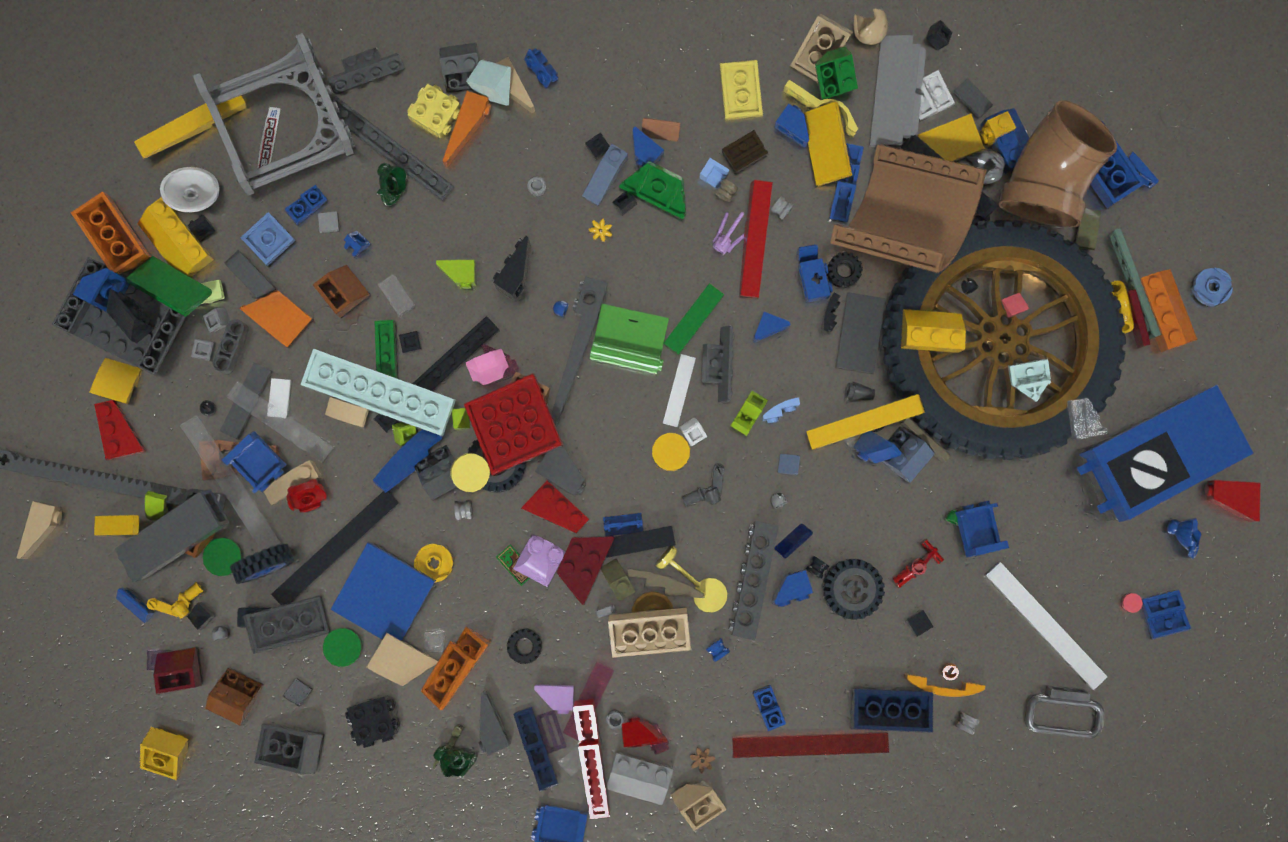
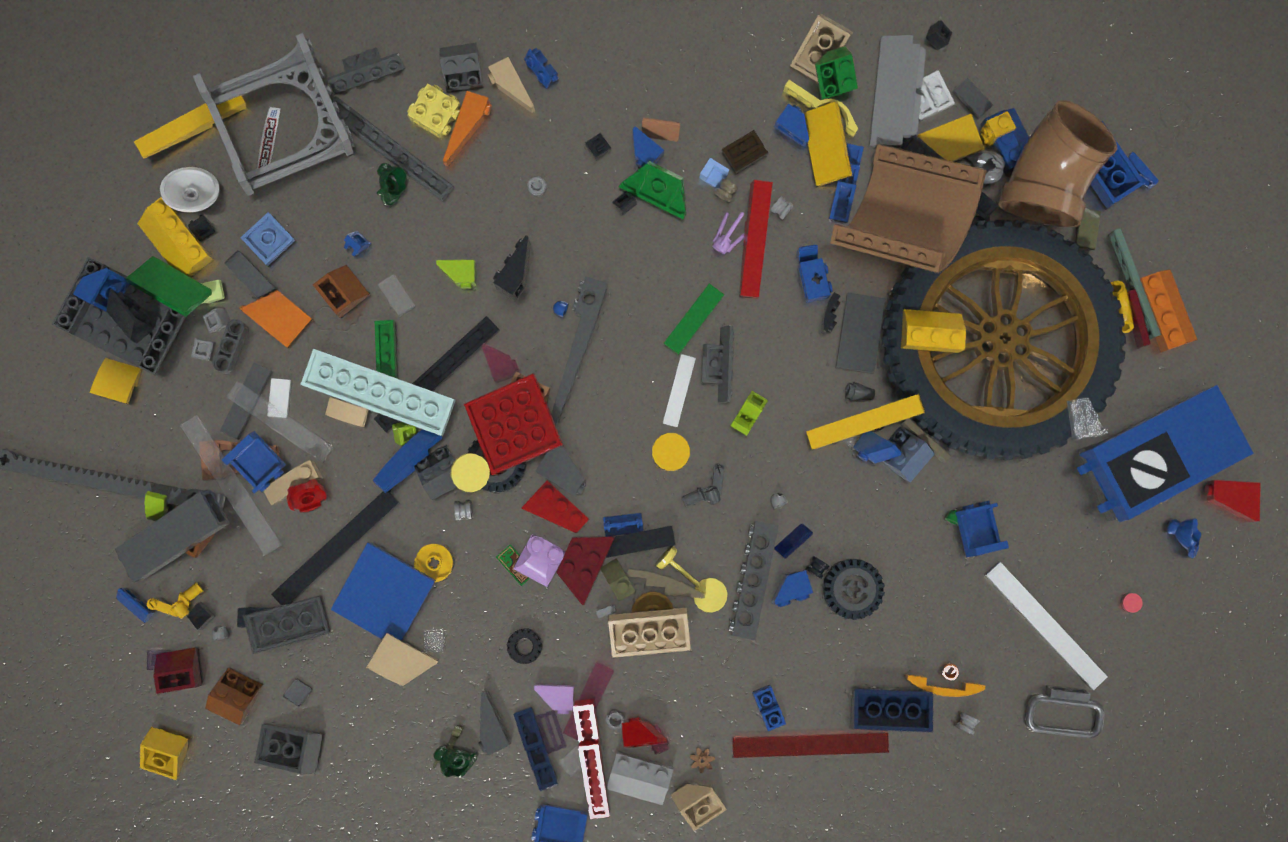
tan slope [16,501,62,559] -> none
orange slope [71,191,151,274] -> none
red wing [94,400,146,460] -> none
yellow tile [94,515,139,536] -> none
black hinge [199,400,216,416] -> none
green tile [203,538,243,576] -> none
black wheel [230,544,294,584] -> none
blue slope [285,185,327,225] -> none
light grey tile [318,211,340,233] -> none
green tile [323,628,362,667] -> none
black brick [345,695,399,748] -> none
black tile [399,331,422,354] -> none
orange slope [421,627,491,710] -> none
lime slope [452,408,470,430] -> none
bright pink slope [466,349,509,386] -> none
light aqua slope [467,60,511,106] -> none
sand blue slope [582,144,628,206] -> none
yellow plant [588,219,612,242] -> none
bright green door [590,304,669,374] -> none
white slope [679,418,707,447] -> none
blue wheel [706,639,730,662] -> none
light yellow tile [720,60,763,120] -> none
blue slope [753,312,791,343] -> none
light blue slope [762,397,800,423] -> none
sand blue slope [777,454,800,475] -> none
black tyre [827,252,863,288] -> none
tan piece [854,9,888,45] -> none
red pin [893,539,944,588] -> none
black tile [906,610,934,637] -> none
black hinge [961,278,978,295] -> none
coral slope [1001,293,1029,318] -> none
light aqua slope [1008,359,1051,402] -> none
blue slope [1142,590,1191,640] -> none
medium blue plate [1191,268,1233,307] -> none

